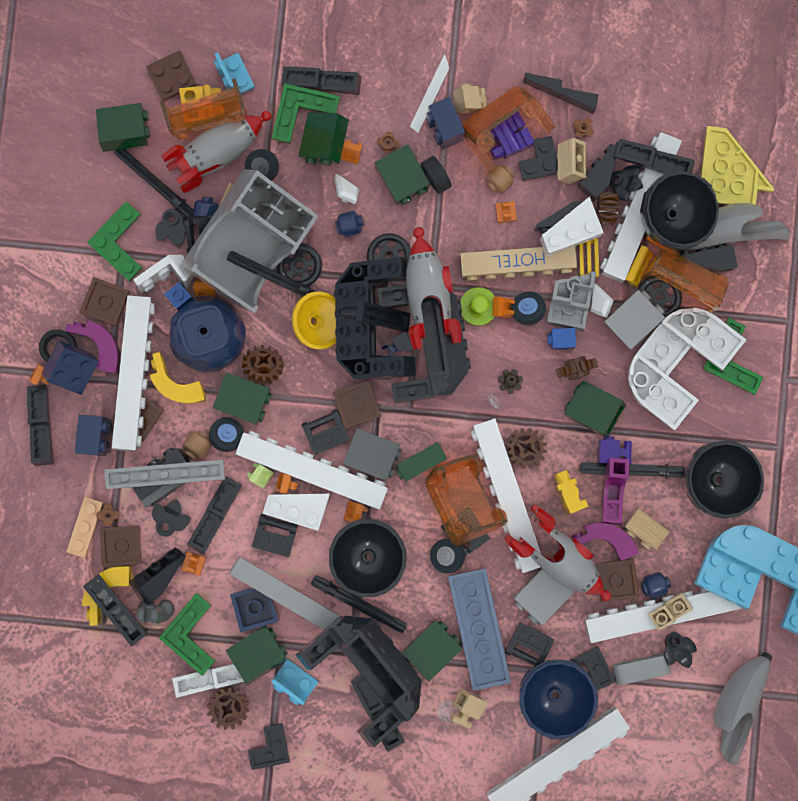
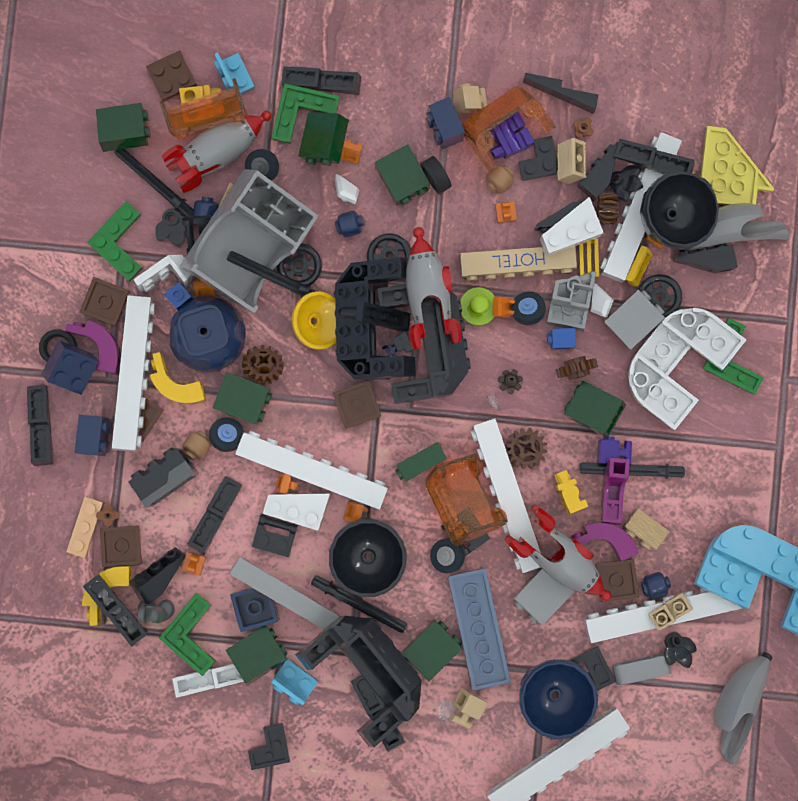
orange tile [29,364,49,385] -> none
light grey plate [104,460,225,489] -> none
black plate [152,500,191,537] -> none
reddish brown gear [207,686,250,730] -> none
yellowish green tile [247,463,274,489] -> none
black plate [301,409,350,455] -> none
dark grey brick [343,428,402,481] -> none
dark orange plate [377,132,399,154] -> none
white sticker [410,54,449,133] -> none
black plate [504,622,555,667] -> none
clear orange windscreen [642,247,729,313] -> none
black rock [685,440,764,519] -> none

